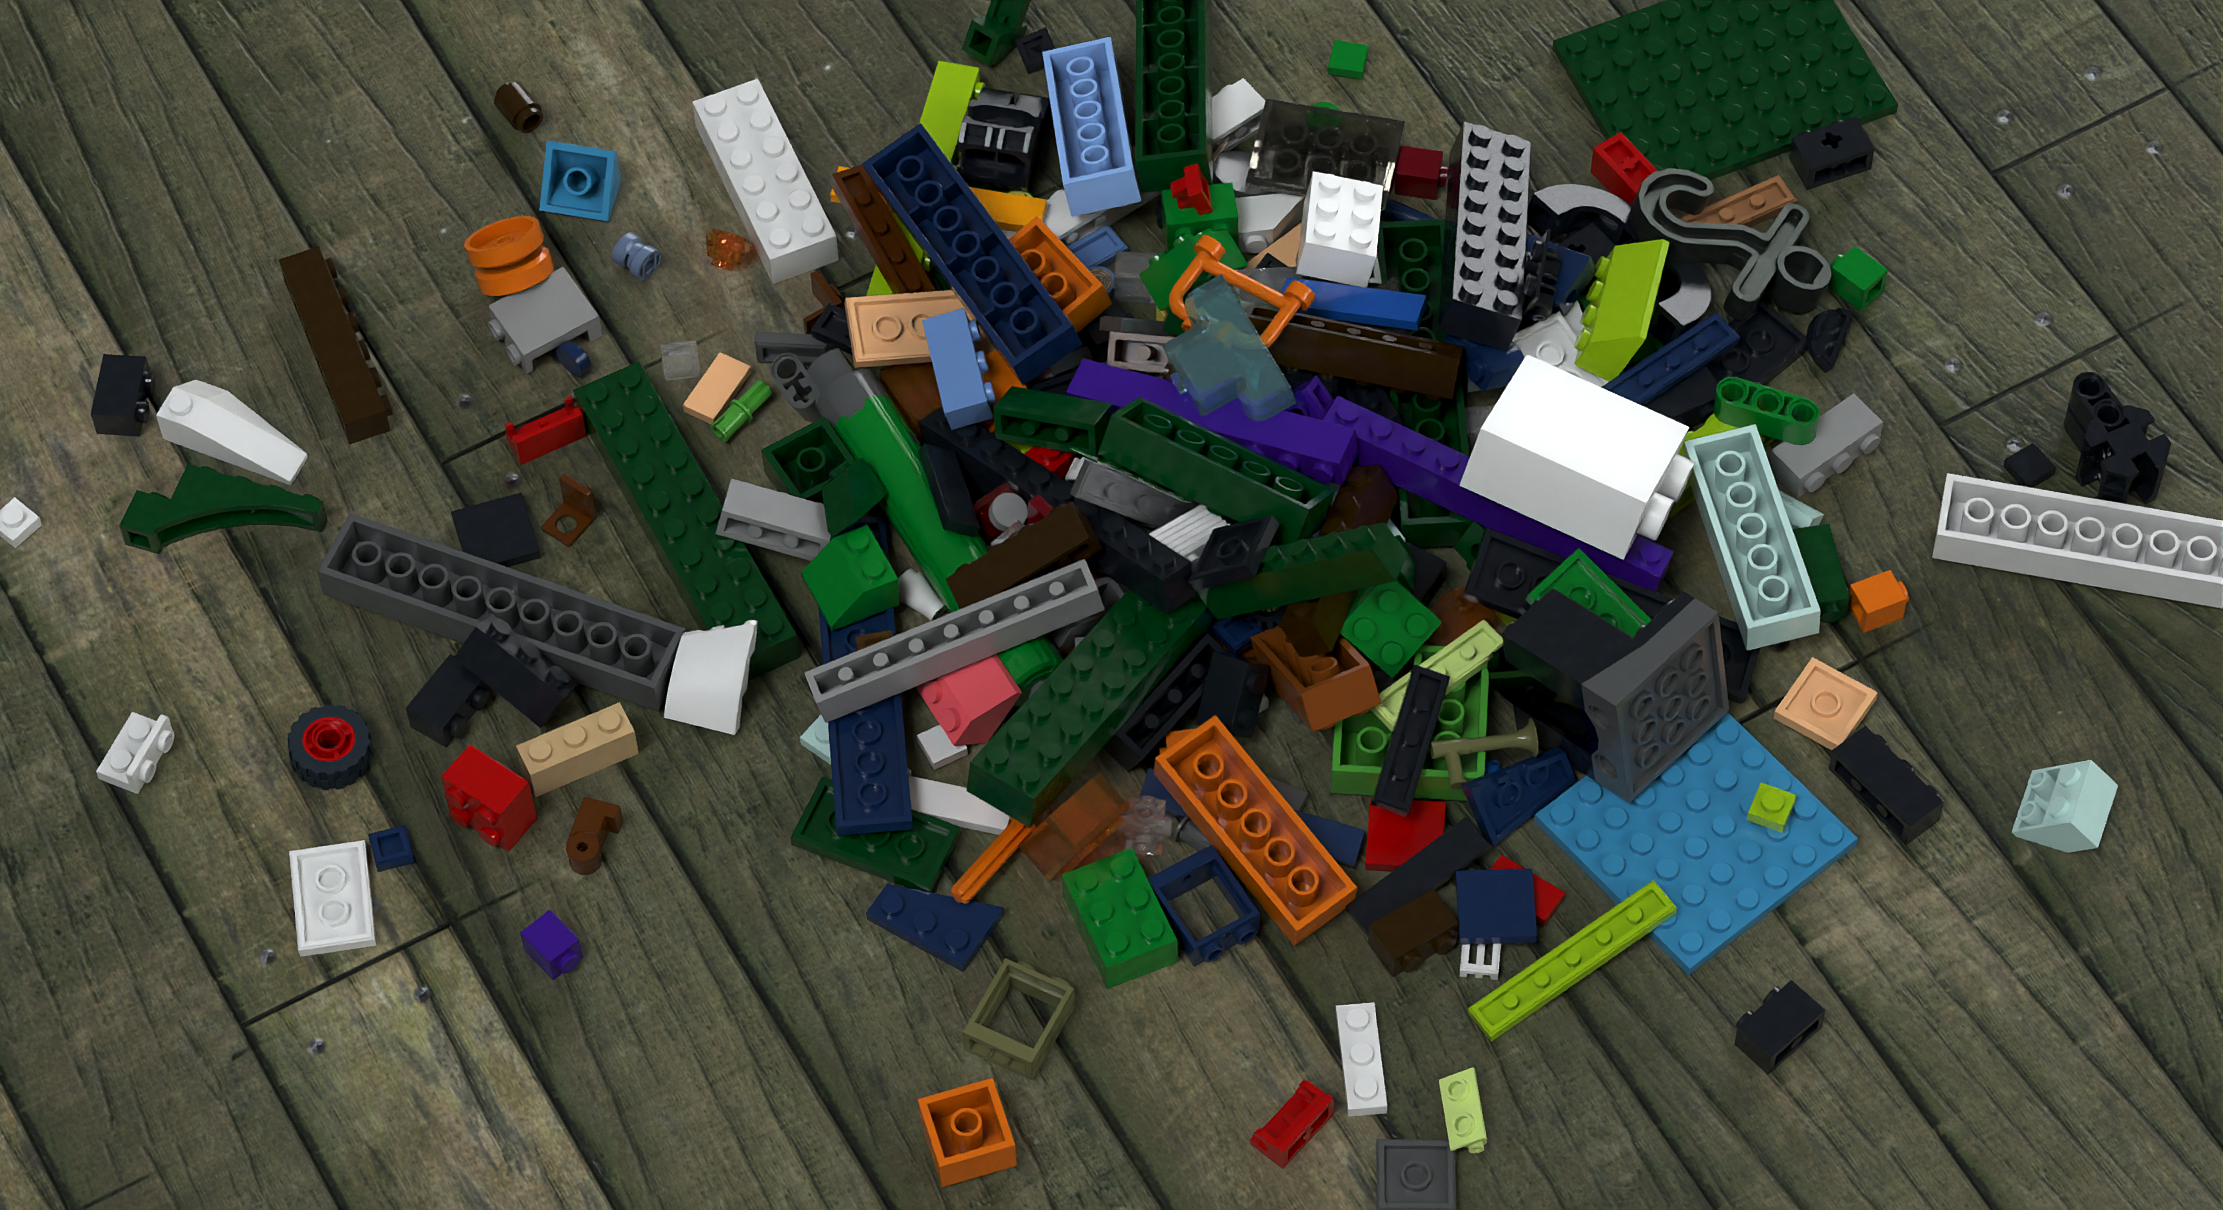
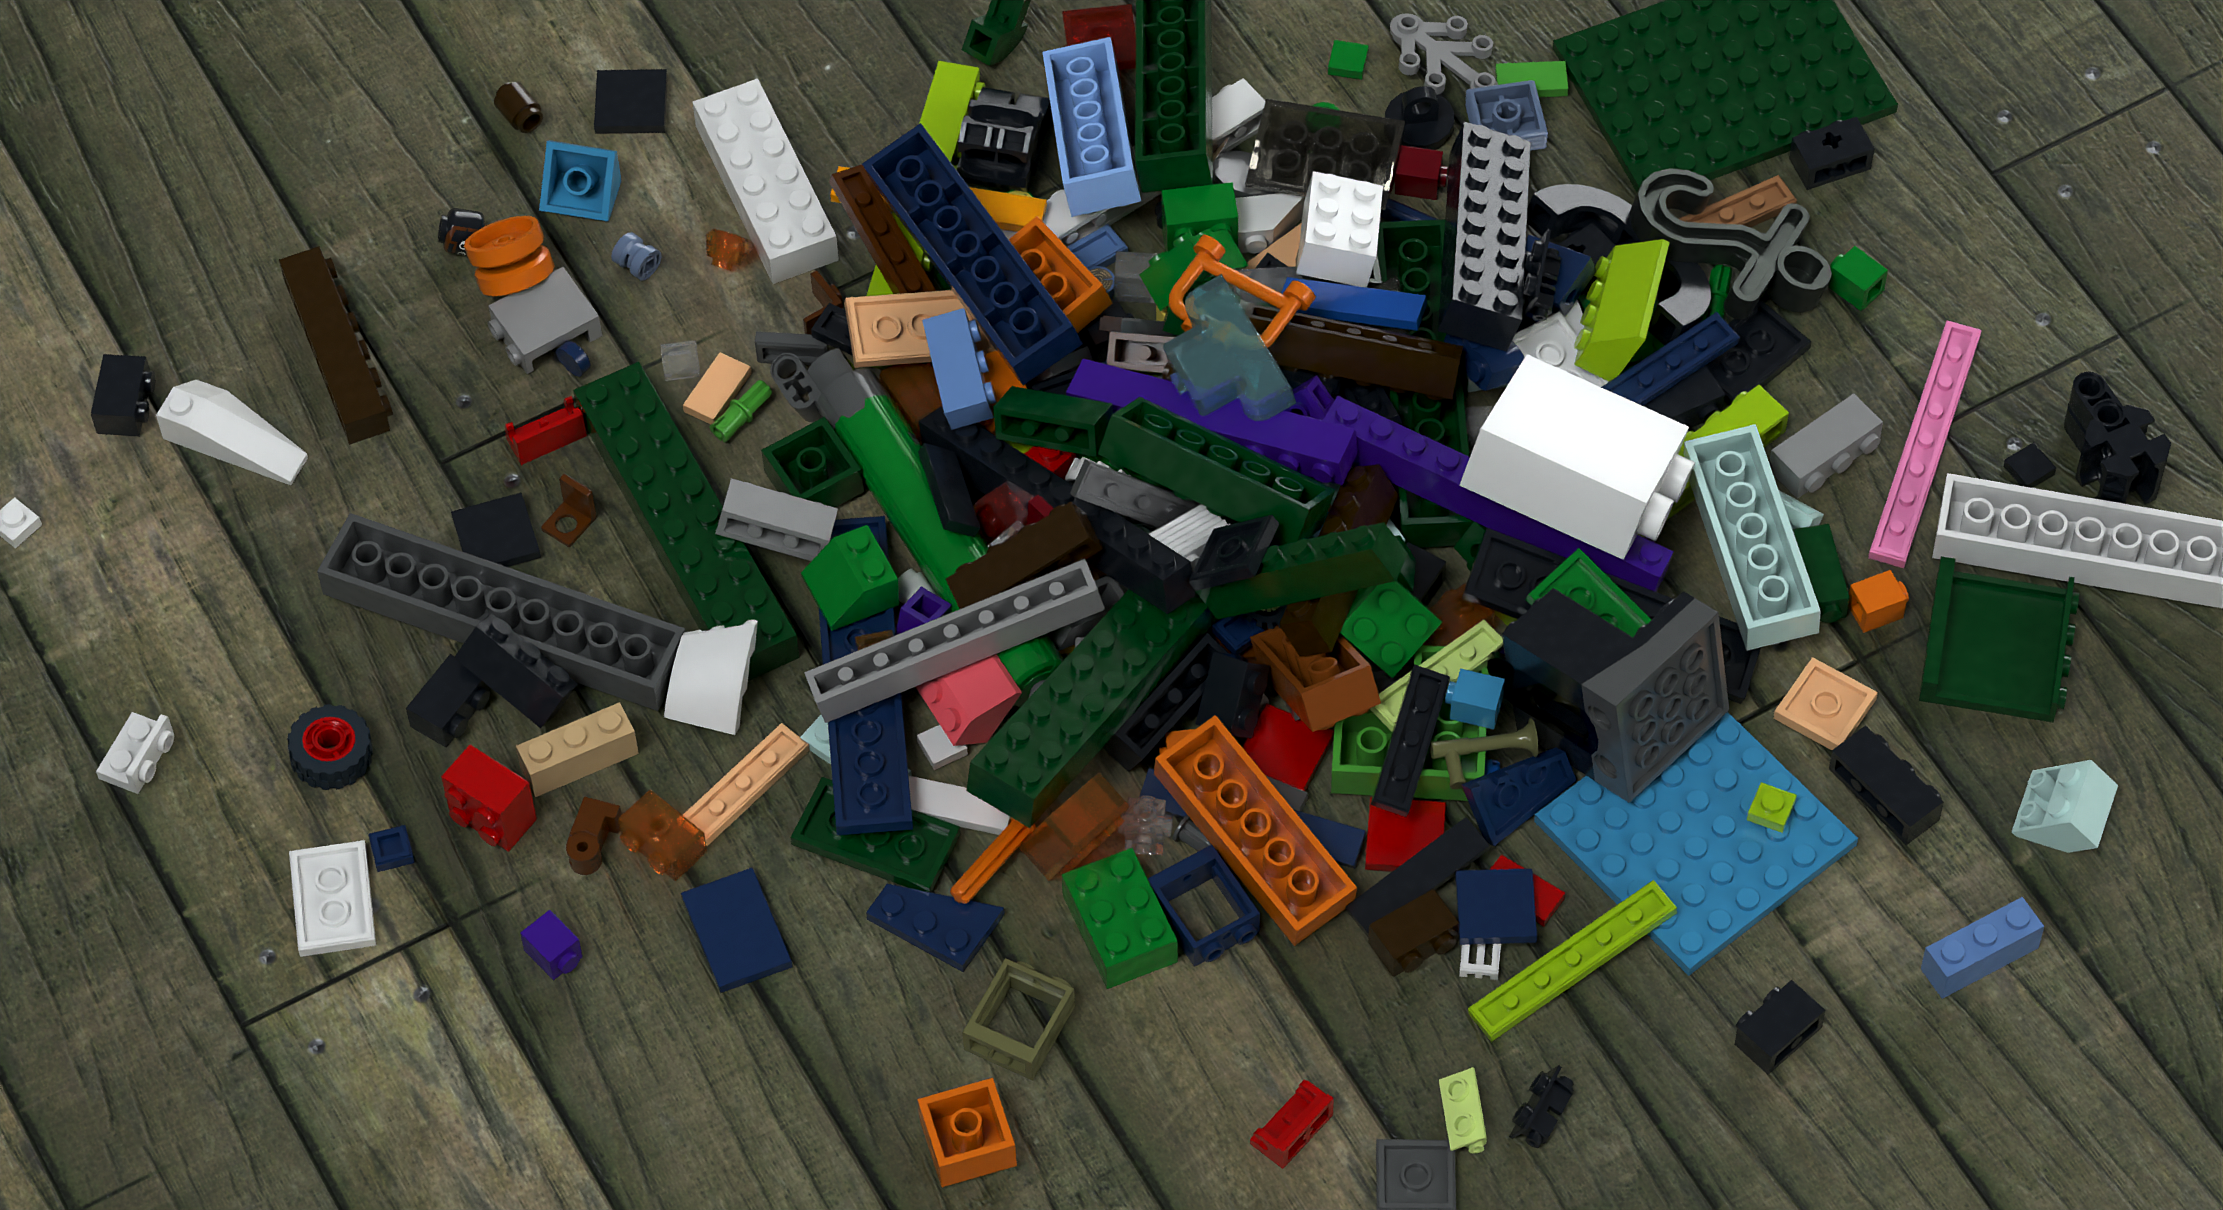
dark green arch [119,464,328,554] -> none
dark green slope [821,457,888,537] -> none
light grey tile [989,493,1028,532] -> none
black tile [1014,27,1055,74] -> none
sticker [1070,448,1190,502] -> none
red tile [1170,164,1213,215] -> none
white plate [1336,1002,1387,1117] -> none
red hinge [1590,132,1658,205] -> none
green beam [1713,377,1820,445] -> none
black tile [1806,308,1854,373] -> none
none -> black head [438,208,487,256]
none -> black tile [594,69,668,134]
none -> clear orange brick [618,789,707,881]
none -> light nougat tile [677,723,810,849]
none -> dark blue tile [681,868,792,993]
none -> dark purple brick [896,586,952,635]
none -> clear red plate [1062,4,1136,70]
none -> red tile [1242,704,1334,791]
none -> black tile [1385,86,1454,150]
none -> light grey plant [1390,14,1498,95]
none -> dark azure brick [1445,668,1505,729]
none -> sand blue brick [1465,80,1548,151]
none -> bright green tile [1495,61,1568,97]
none -> black hinge [1509,1065,1574,1148]
none -> green axle [1702,264,1732,321]
none -> bright pink tile [1868,321,1982,568]
none -> dark green panel [1919,556,2080,723]
none -> medium blue brick [1921,897,2044,999]

